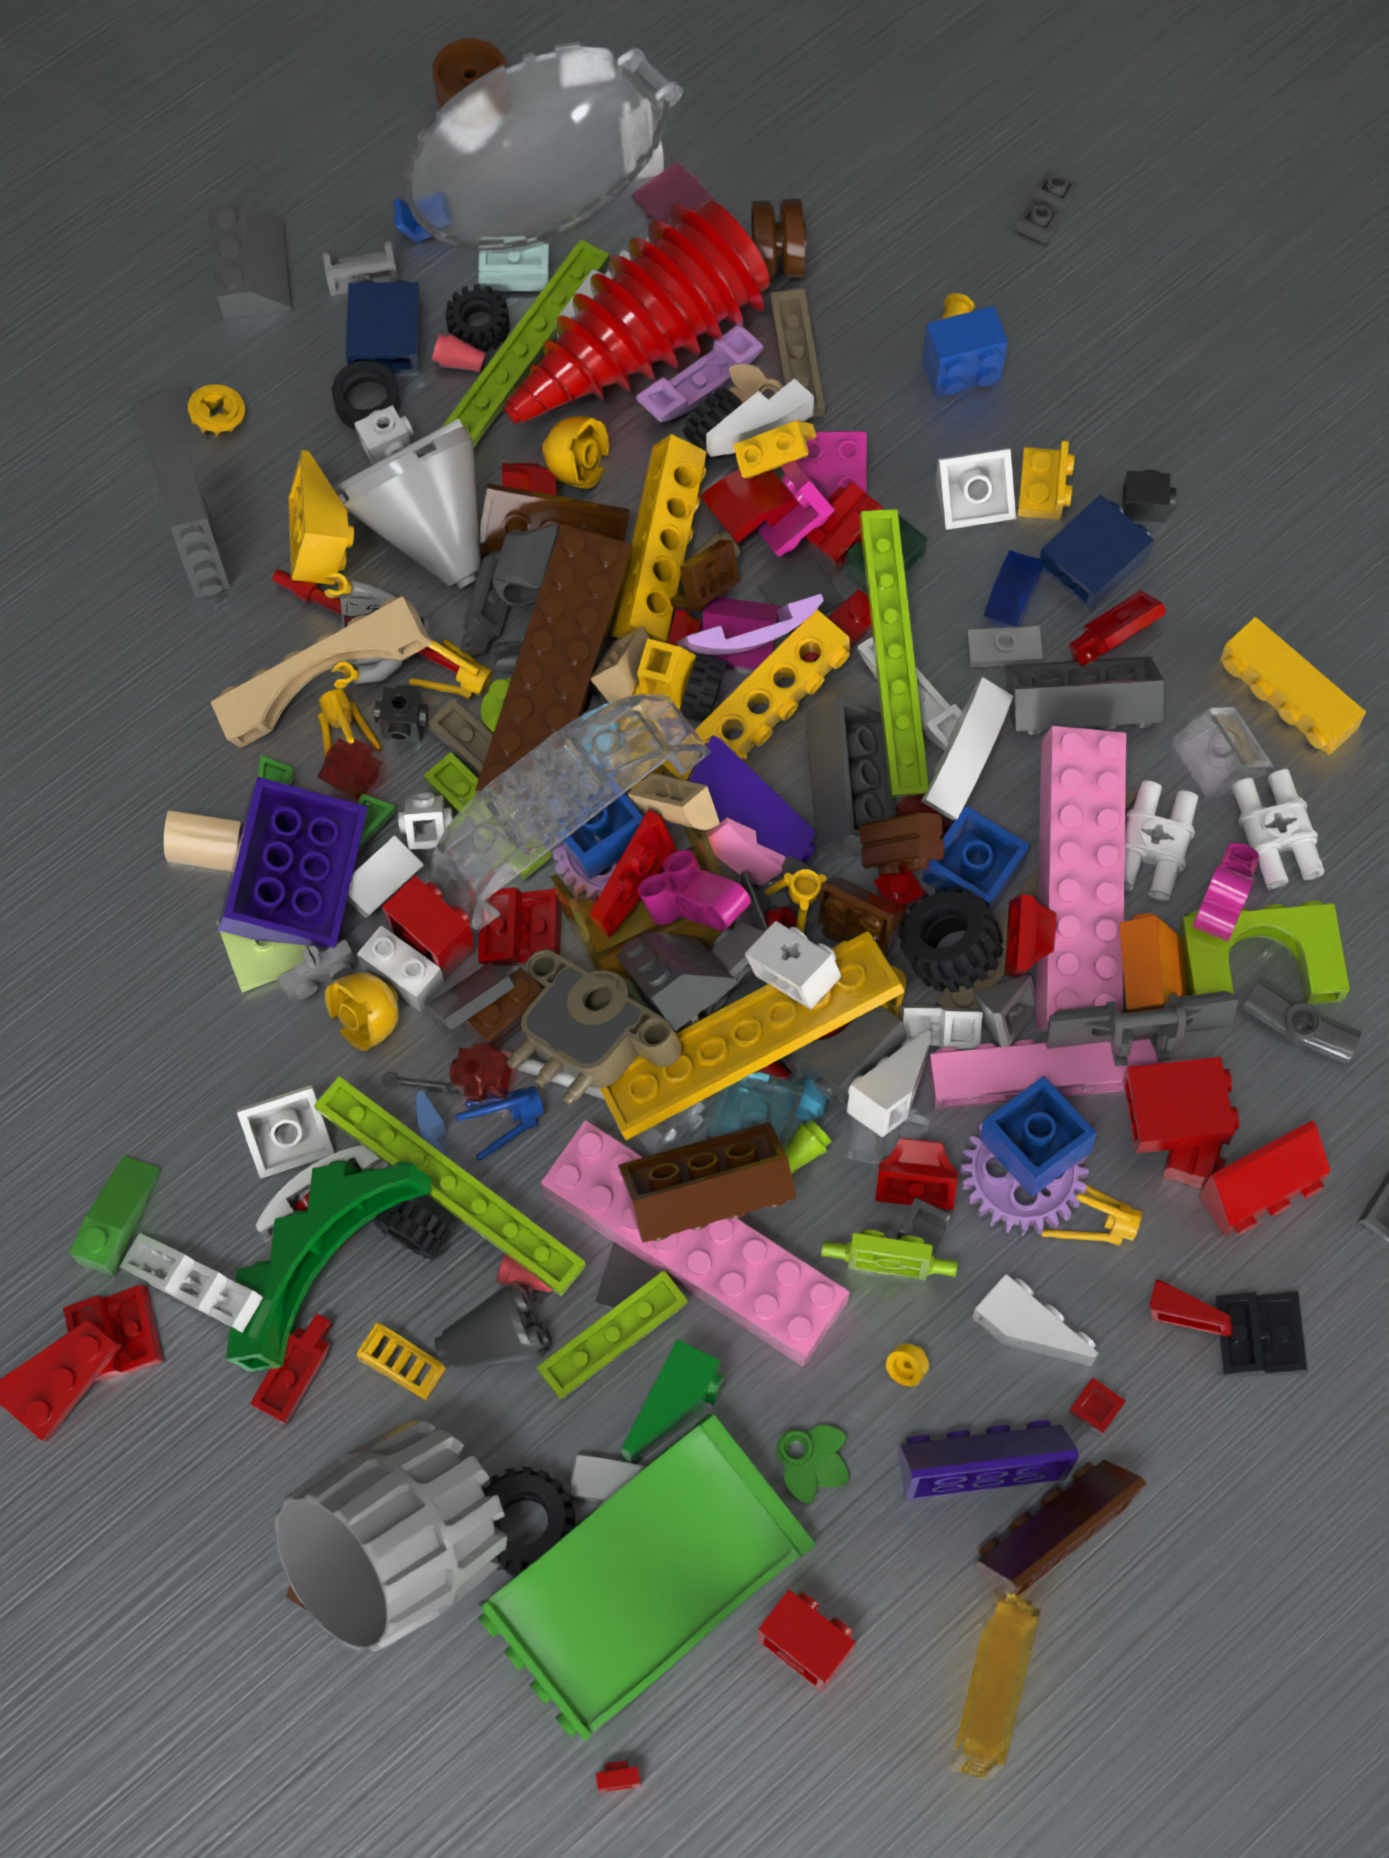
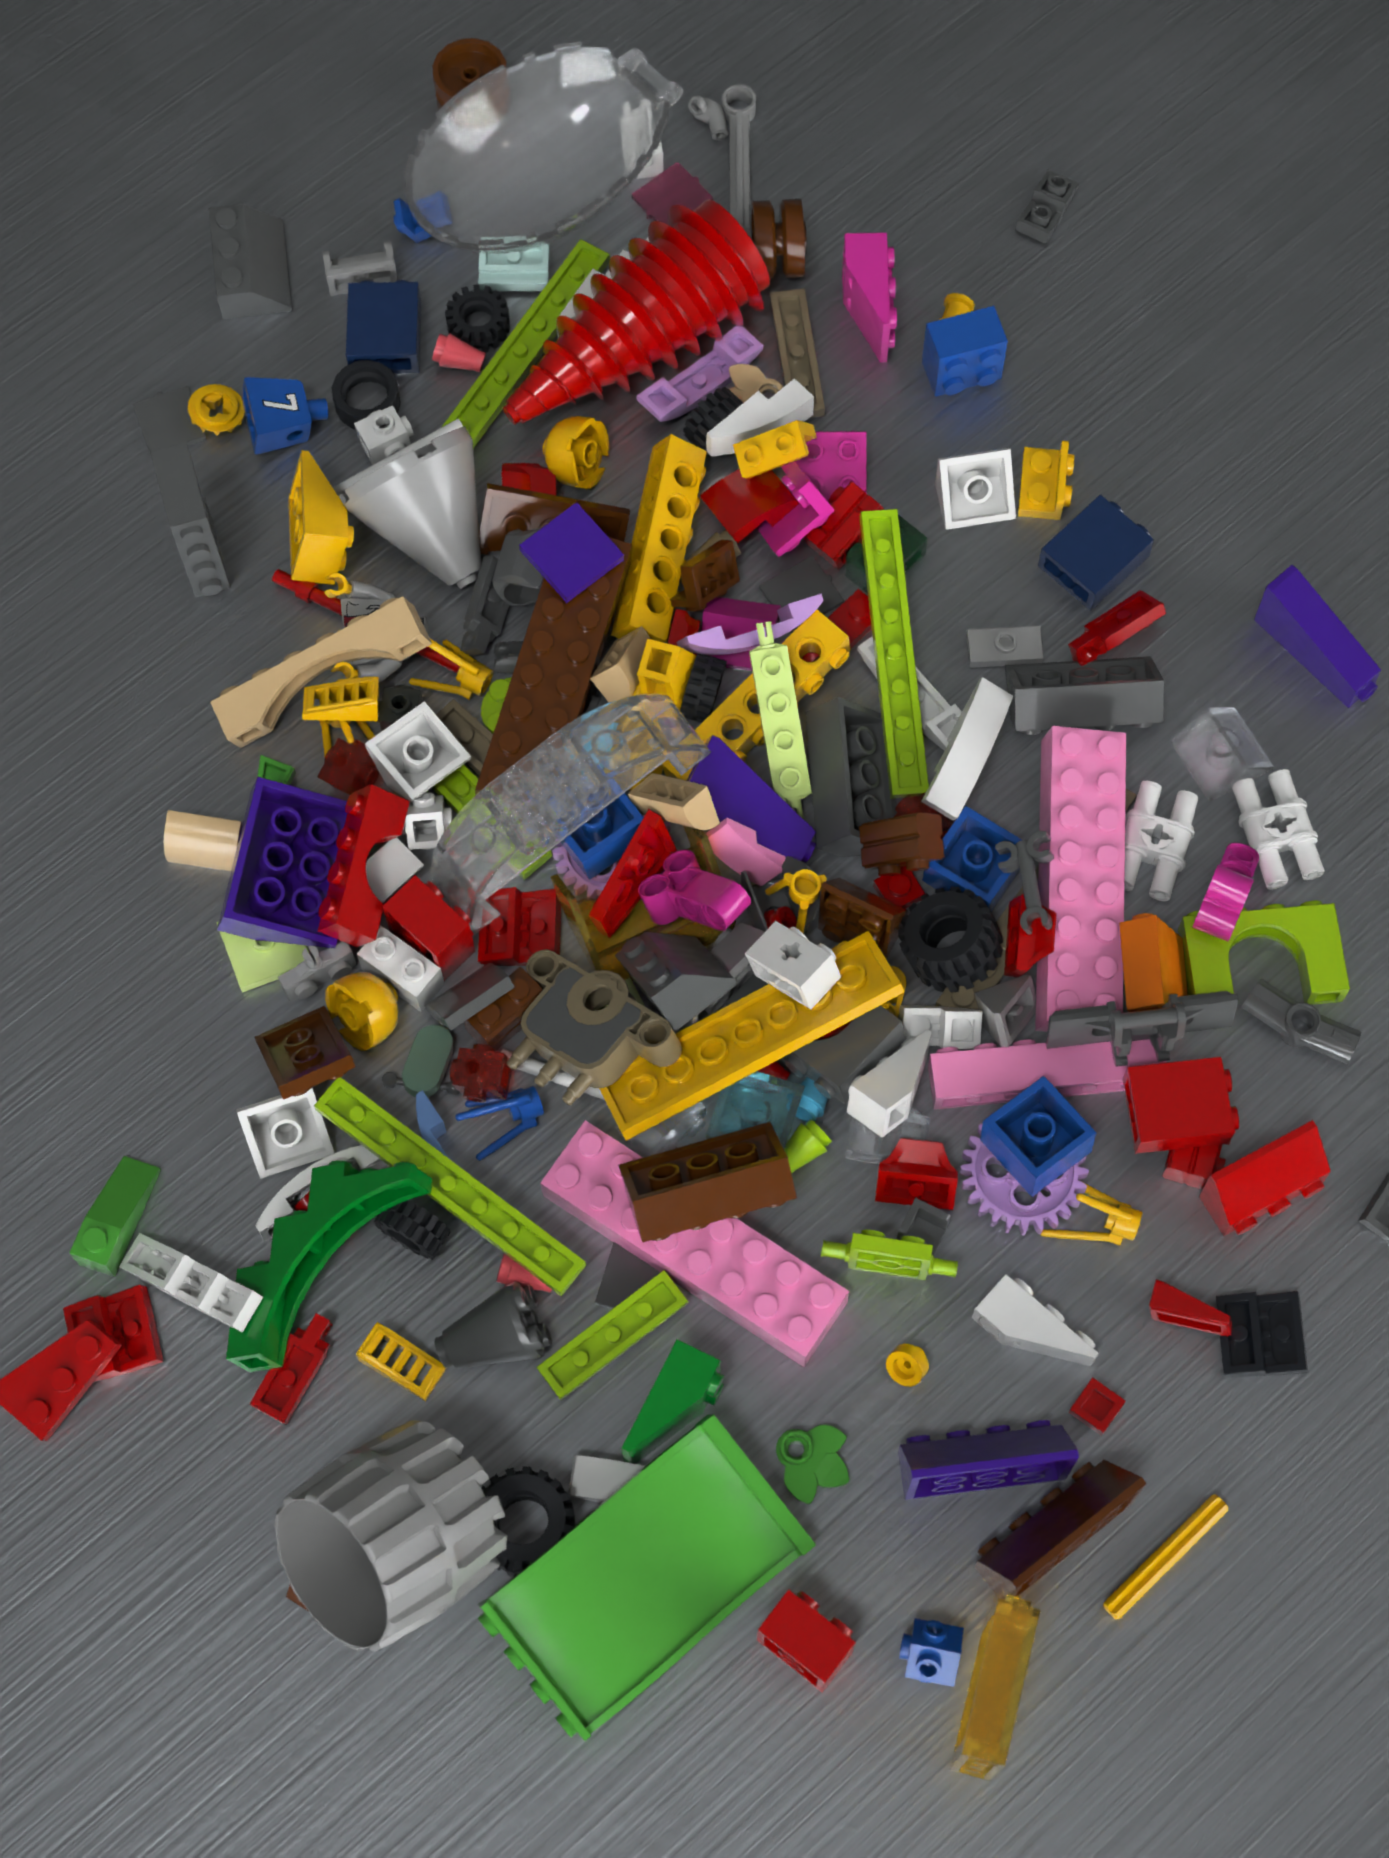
red plate [595,1760,641,1794] -> none
clear blue slope [983,550,1045,627] -> none
pearl dark grey brick [1122,469,1176,523] -> none
yellow brick [1220,616,1366,756] -> none
none -> blue torso [241,377,329,454]
none -> reddish brown plate [254,1006,356,1100]
none -> yellow slope [302,677,379,721]
none -> red arch [318,784,410,947]
none -> white slope [365,701,471,802]
none -> sand green tile [402,1025,454,1097]
none -> dark purple tile [519,502,624,603]
none -> light grey arm [688,95,729,140]
none -> light grey piece [722,85,756,237]
none -> yellowish green plate [749,621,812,820]
none -> dark pink slope [842,233,897,362]
none -> blue brick [899,1618,964,1687]
none -> dark grey bar [995,831,1054,935]
none -> yellow axle [1103,1494,1229,1620]
none -> dark purple slope [1254,564,1381,708]

